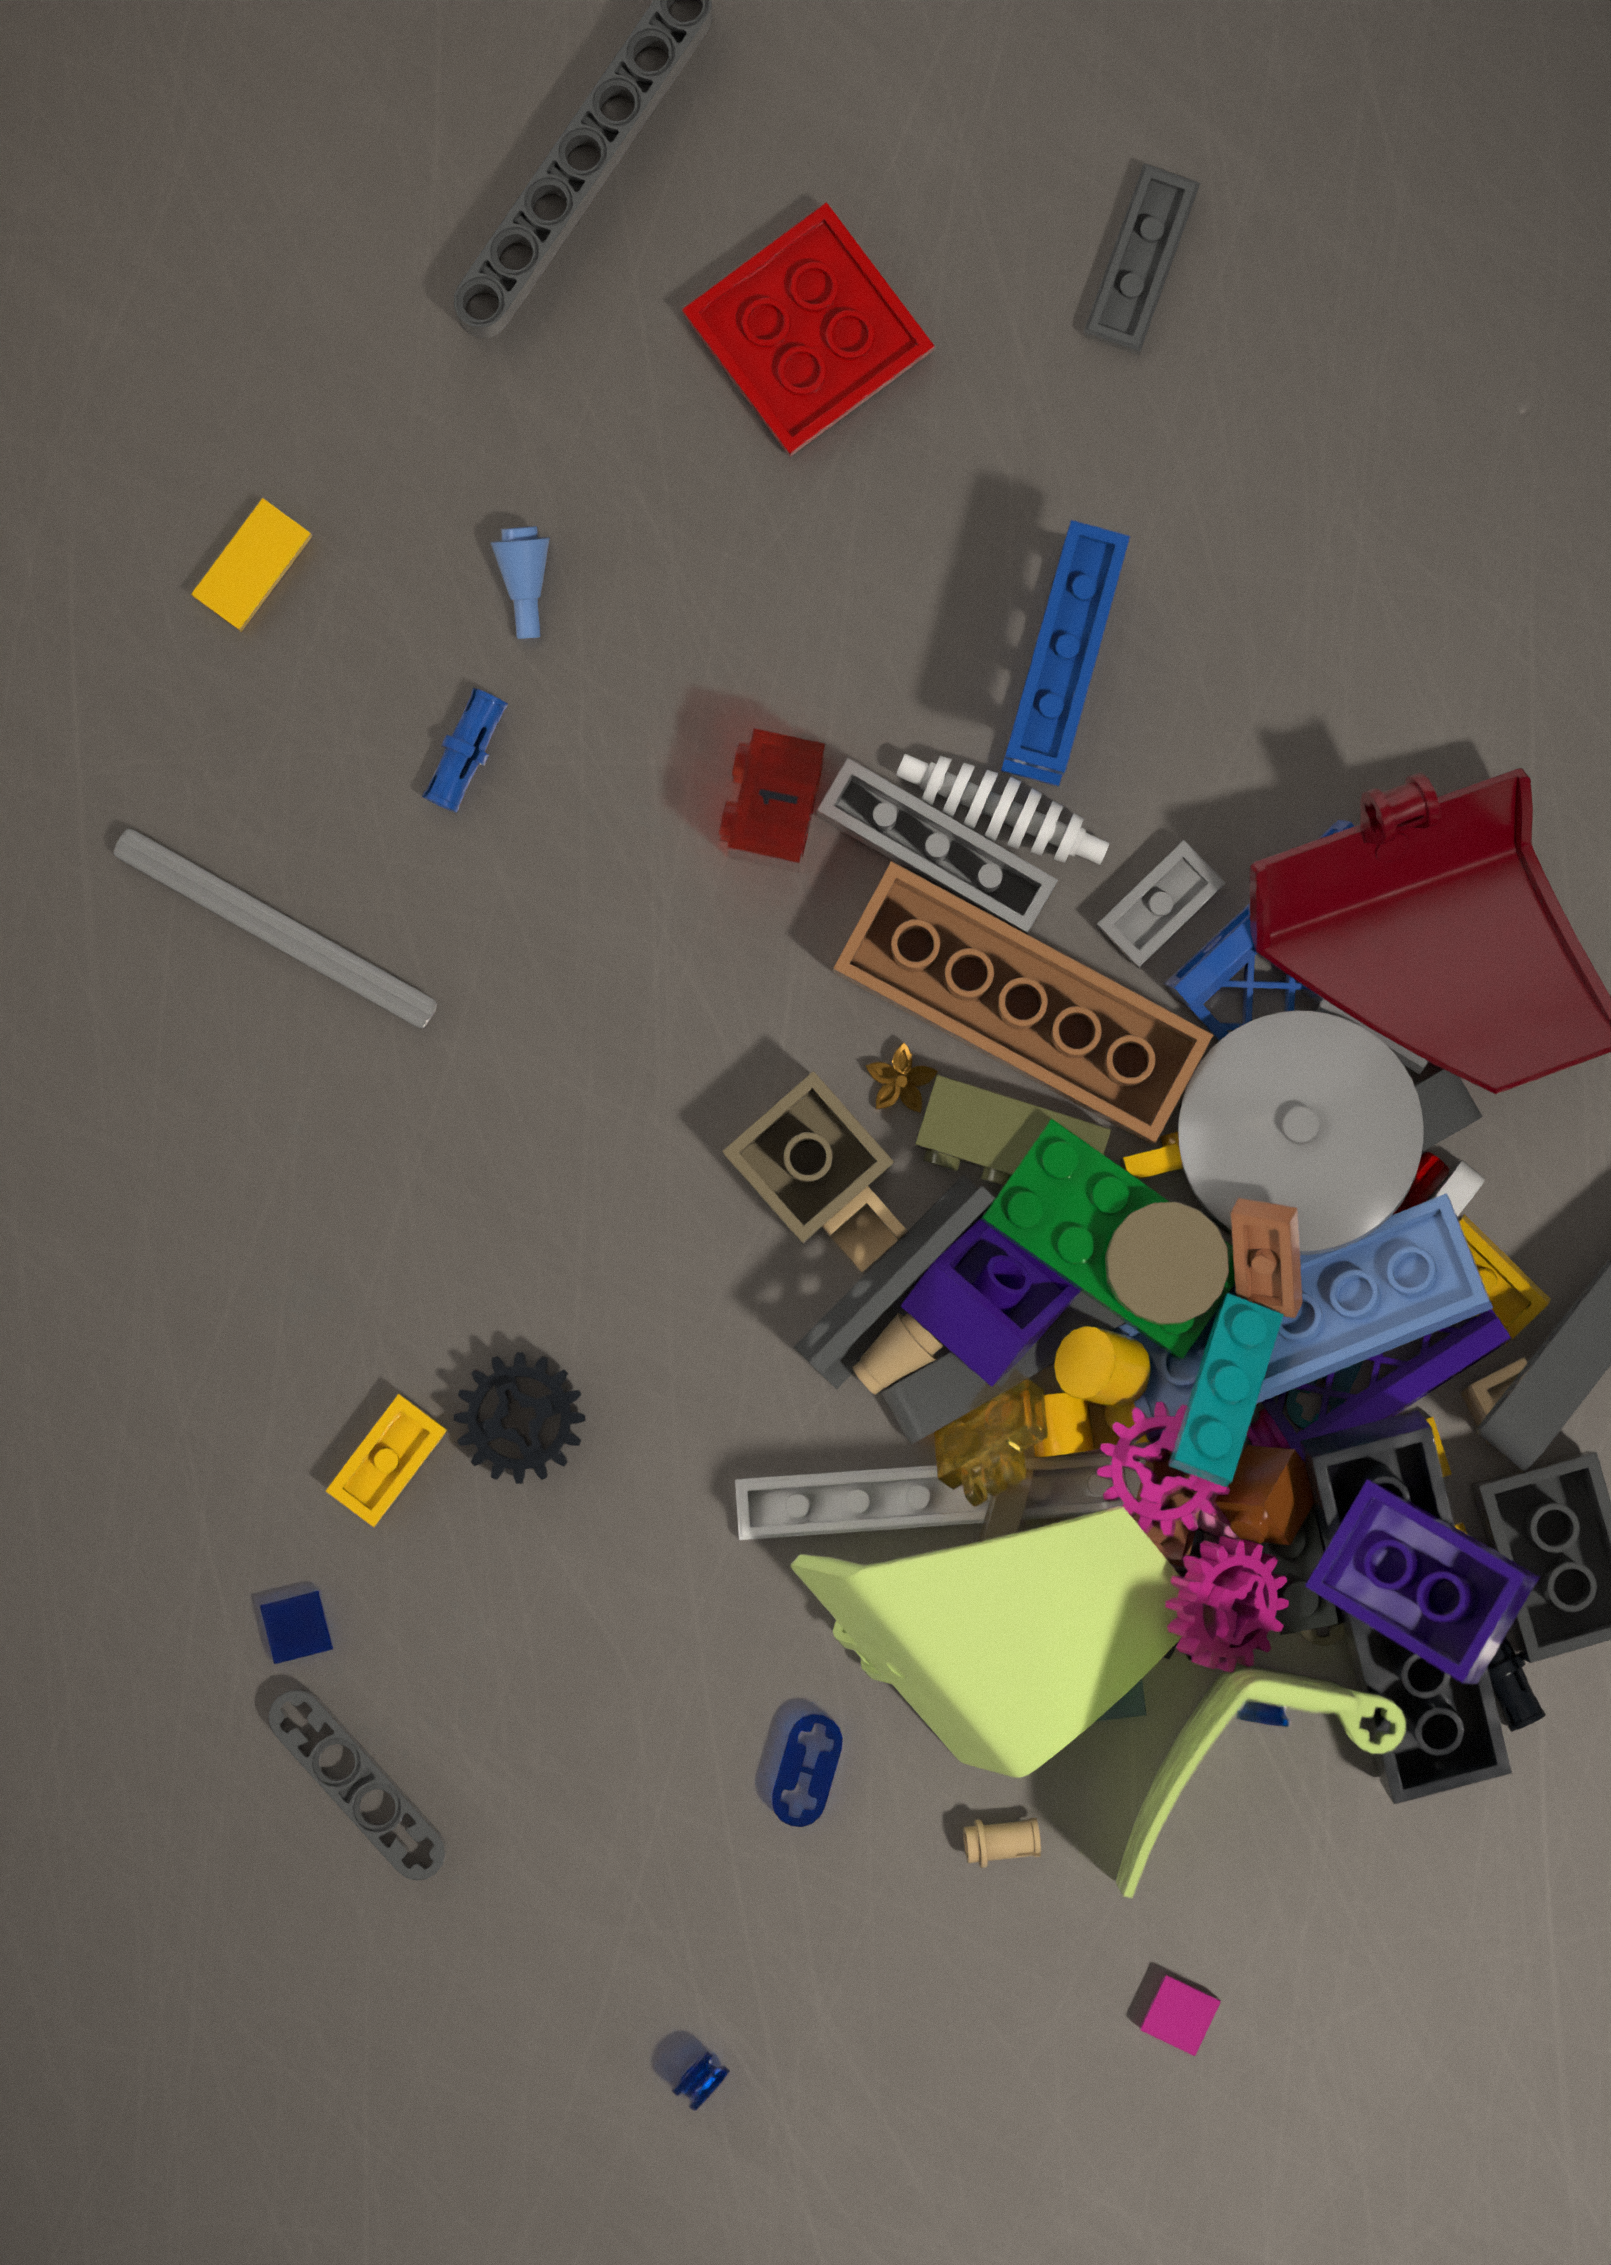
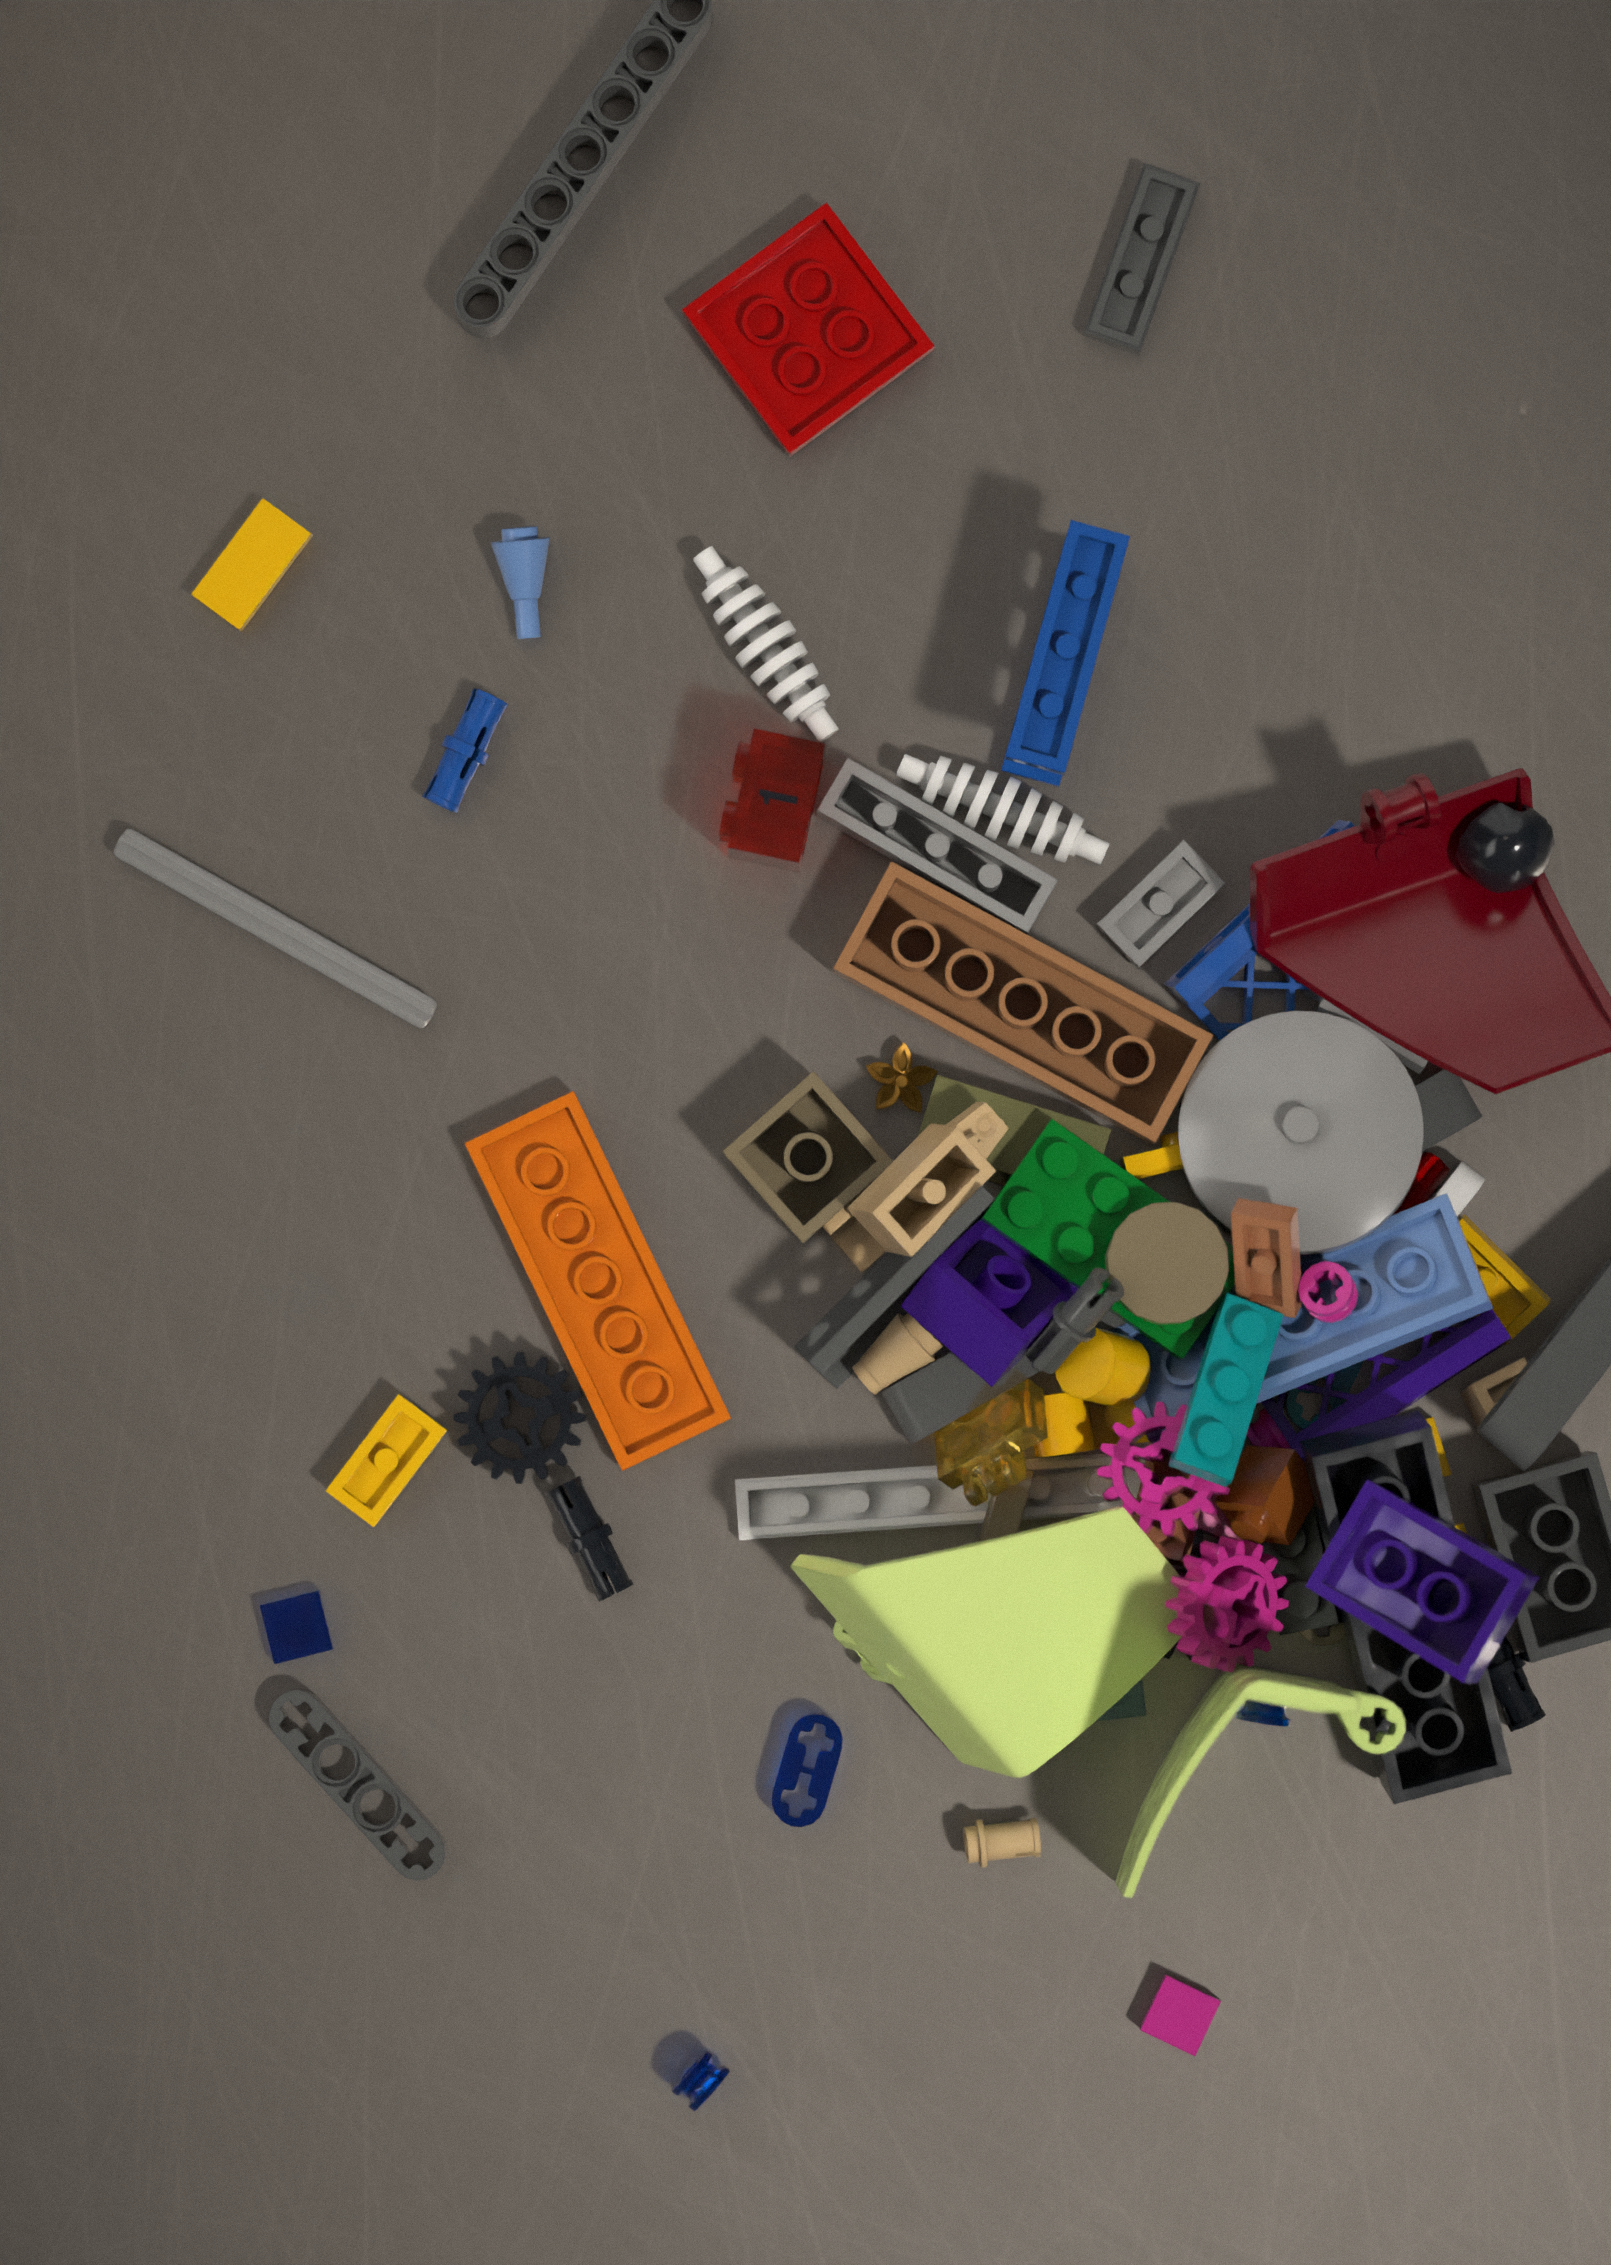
none -> orange plate [465,1091,731,1471]
none -> black pin [545,1476,634,1602]
none -> white piece [693,546,839,743]
none -> tan hinge [847,1101,1009,1257]
none -> dark grey axle [1026,1268,1124,1374]
none -> dark pink bush [1298,1261,1358,1323]
none -> black hair [1456,803,1555,893]

